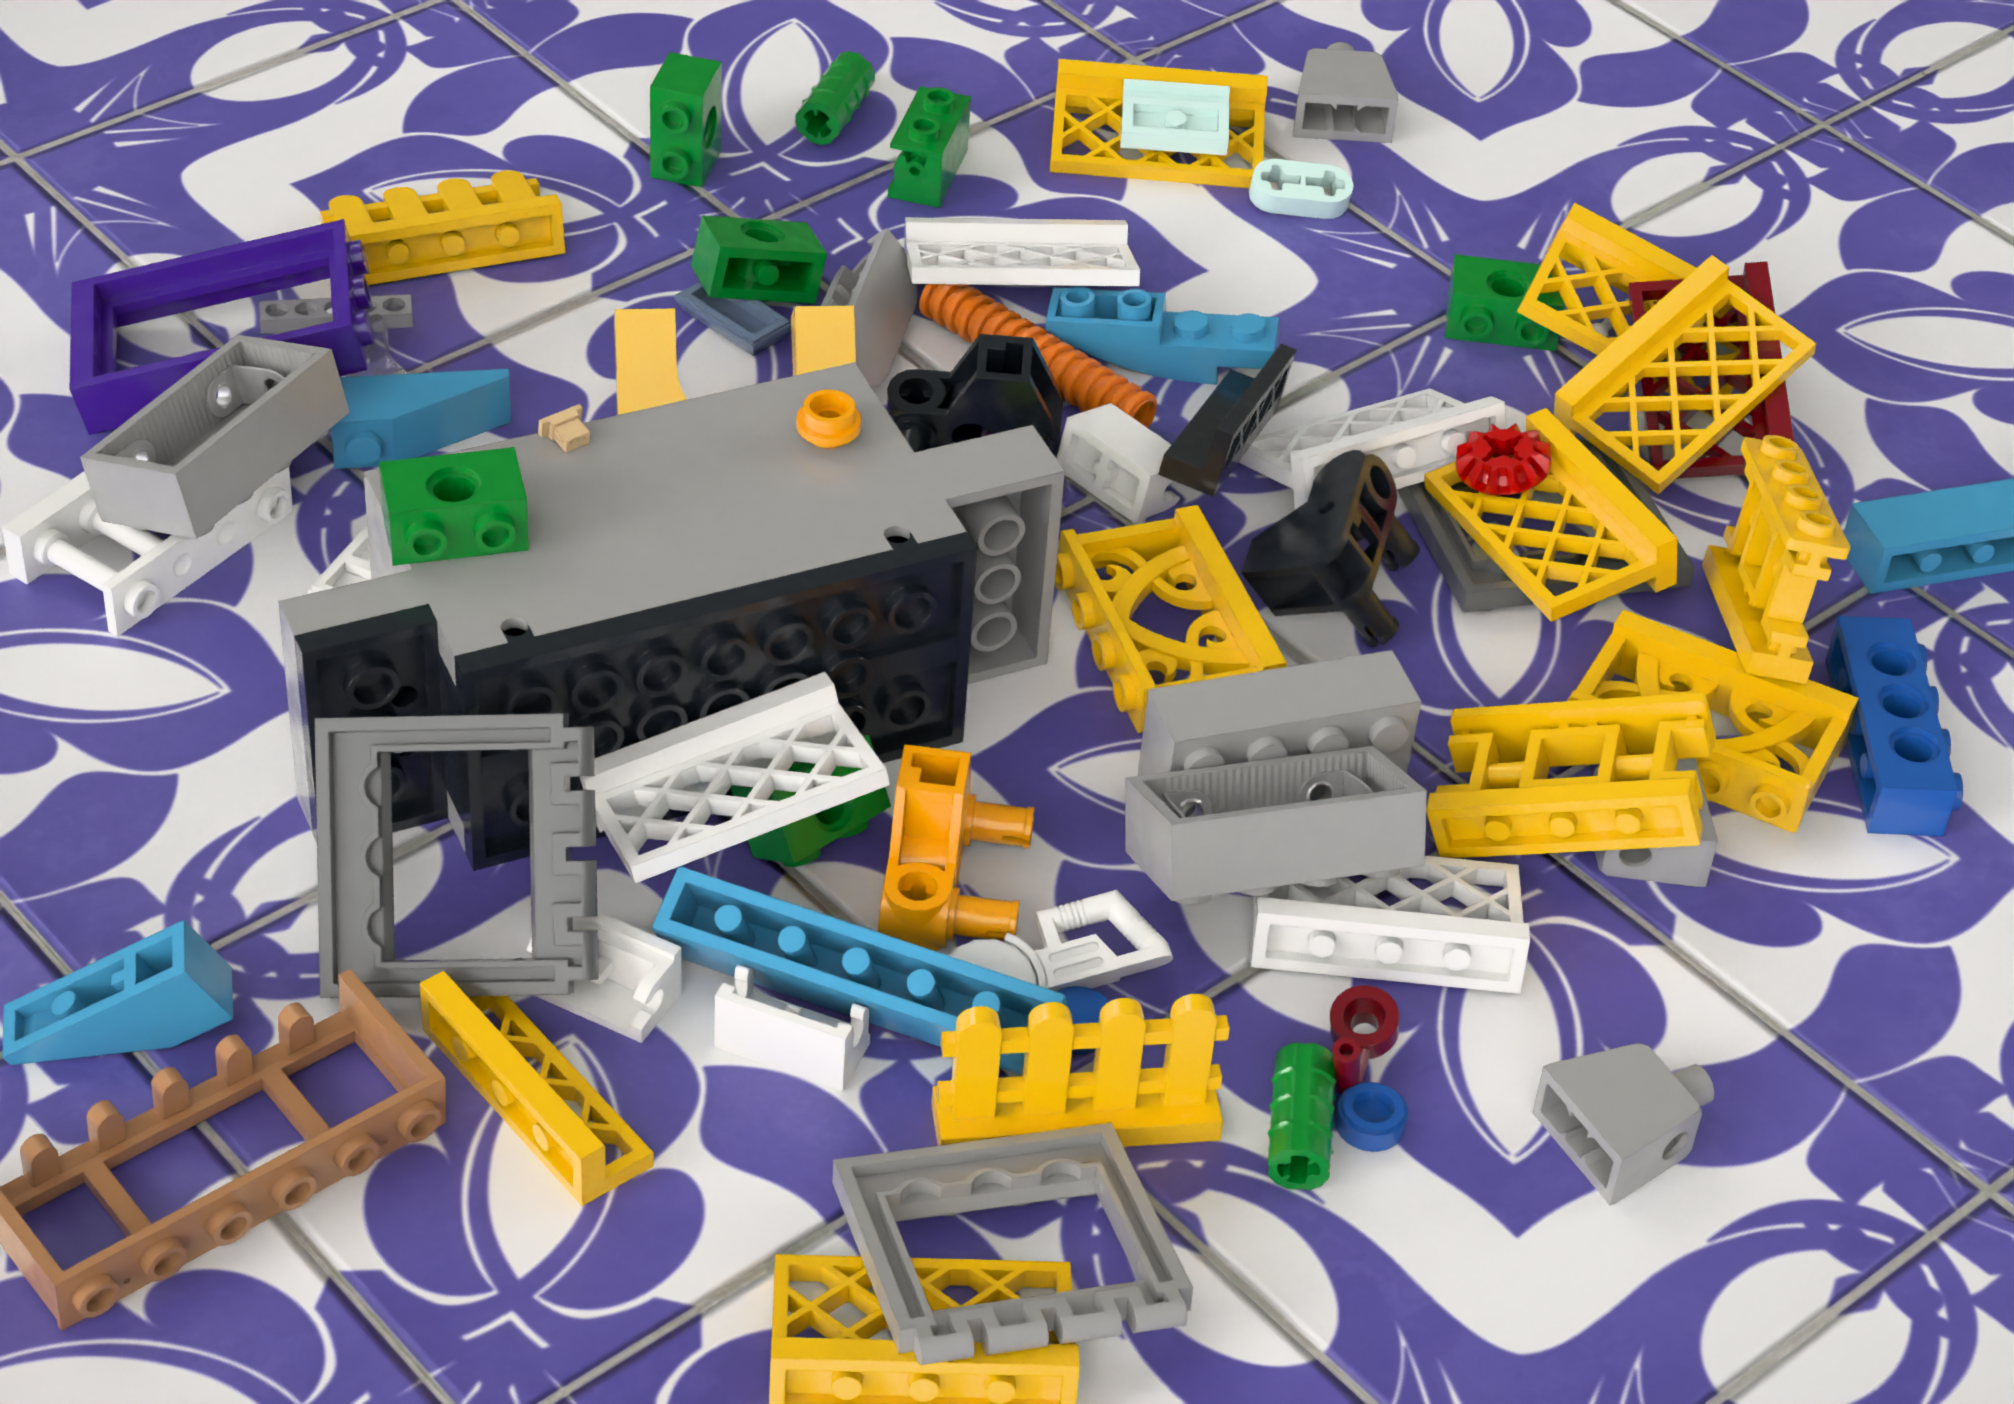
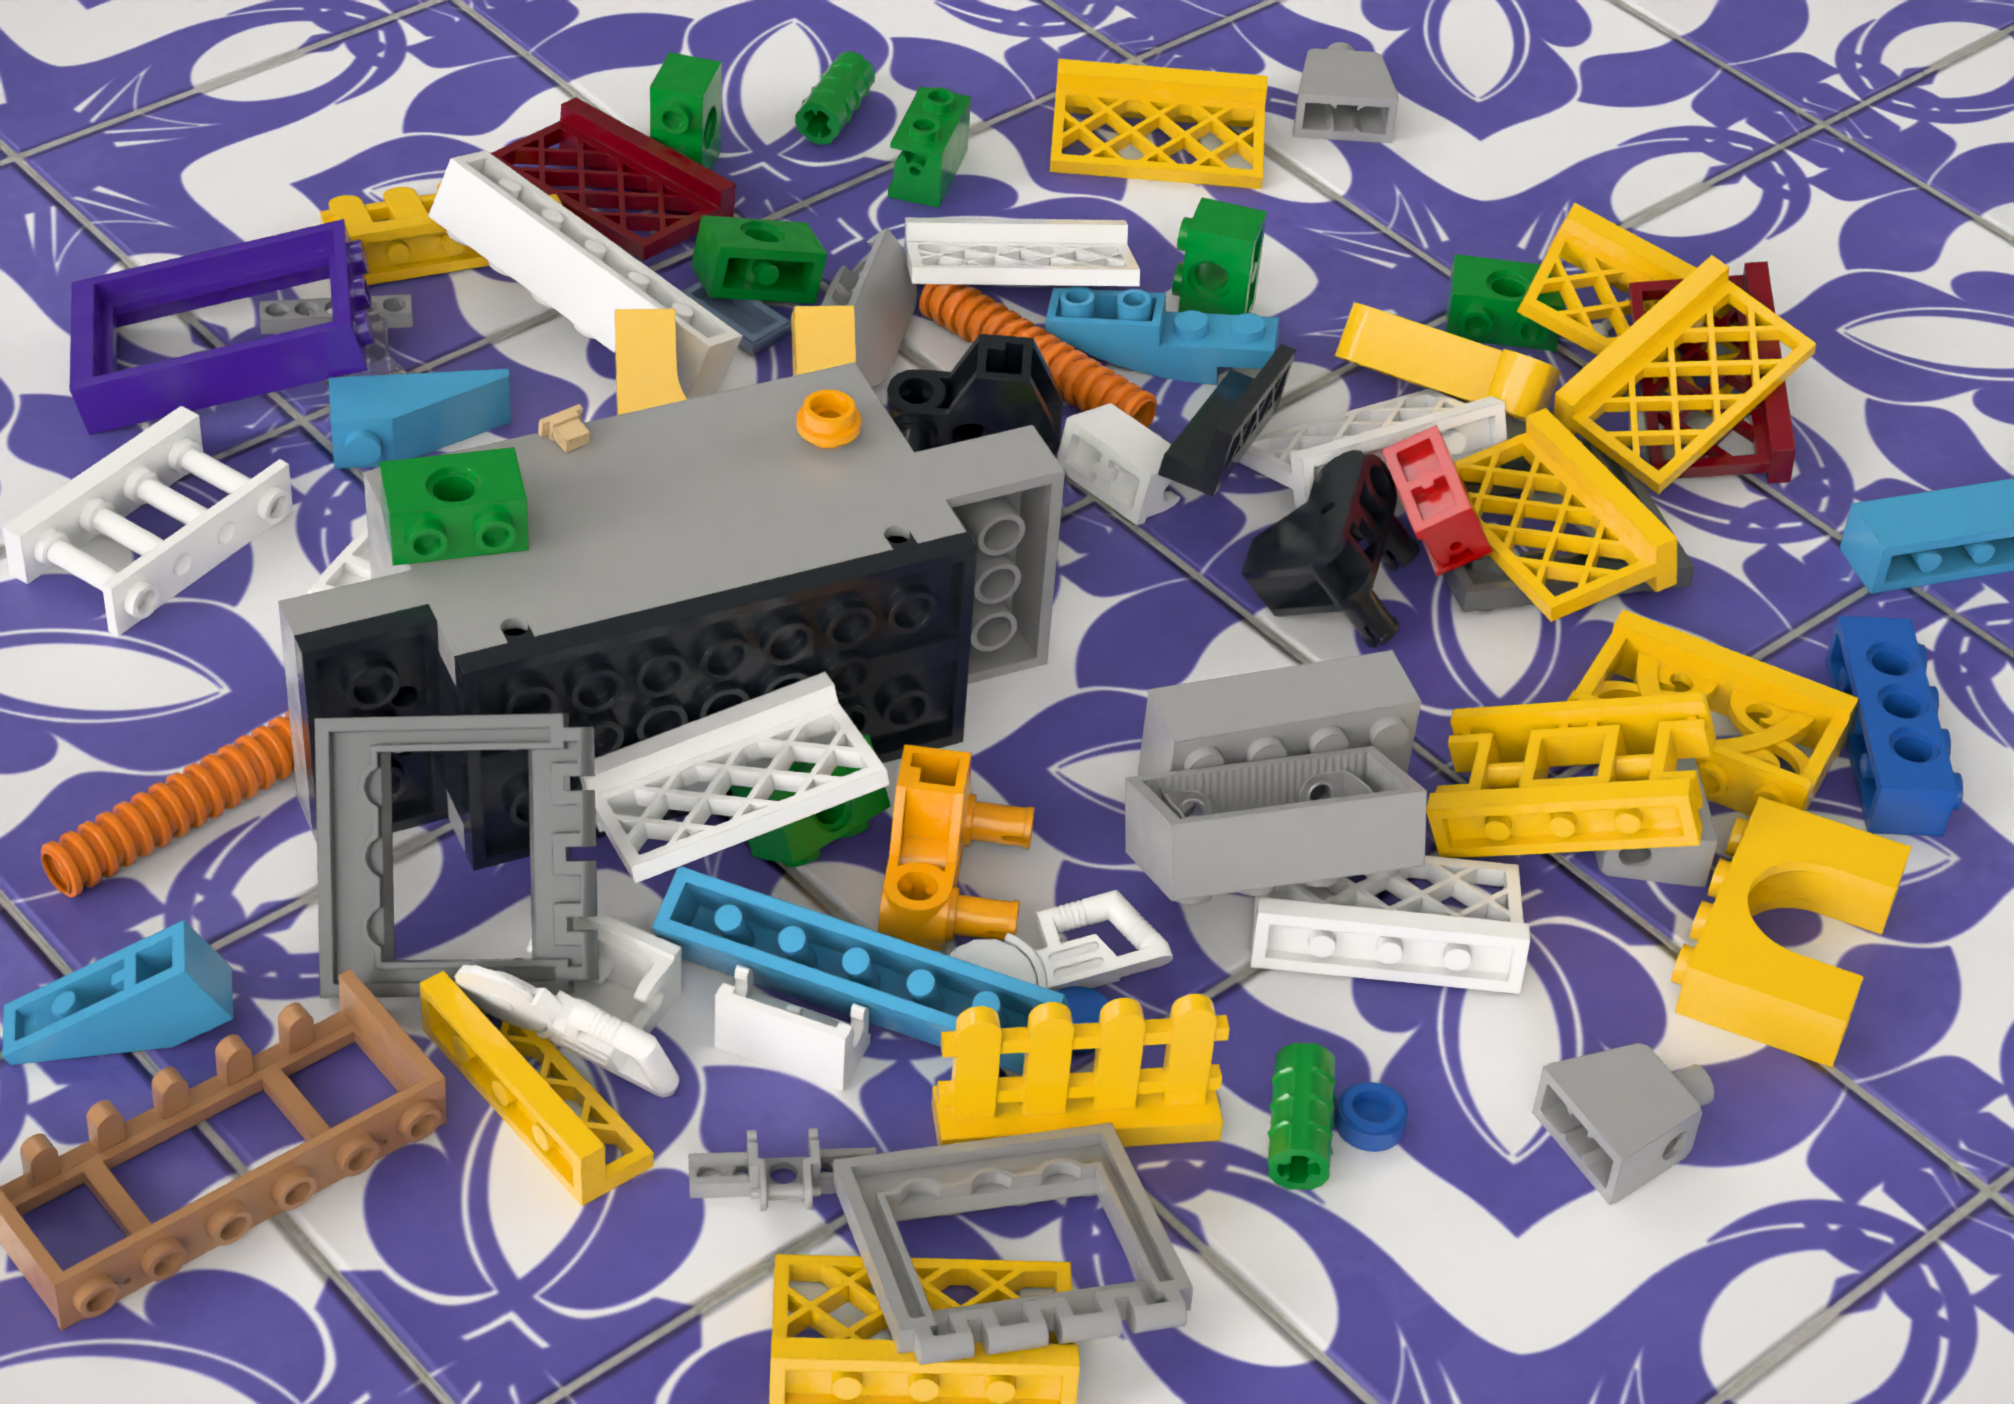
light grey piece [80,335,350,539] -> none
yellow fence [1055,505,1287,733] -> none
light aqua plate [1120,79,1230,155] -> none
light aqua beam [1248,159,1354,219] -> none
dark red plate [1330,985,1399,1094] -> none
red gear [1455,423,1552,495] -> none
yellow fence [1702,435,1851,684] -> none
none -> orange piece [41,710,295,898]
none -> white brick [428,150,742,399]
none -> white piece [454,965,679,1098]
none -> dark red fence [490,97,736,261]
none -> light grey piece [688,1128,877,1211]
none -> green brick [1172,197,1267,315]
none -> yellow beam [1335,302,1561,422]
none -> hinge [1381,425,1493,577]
none -> yellow arch [1671,796,1912,1068]

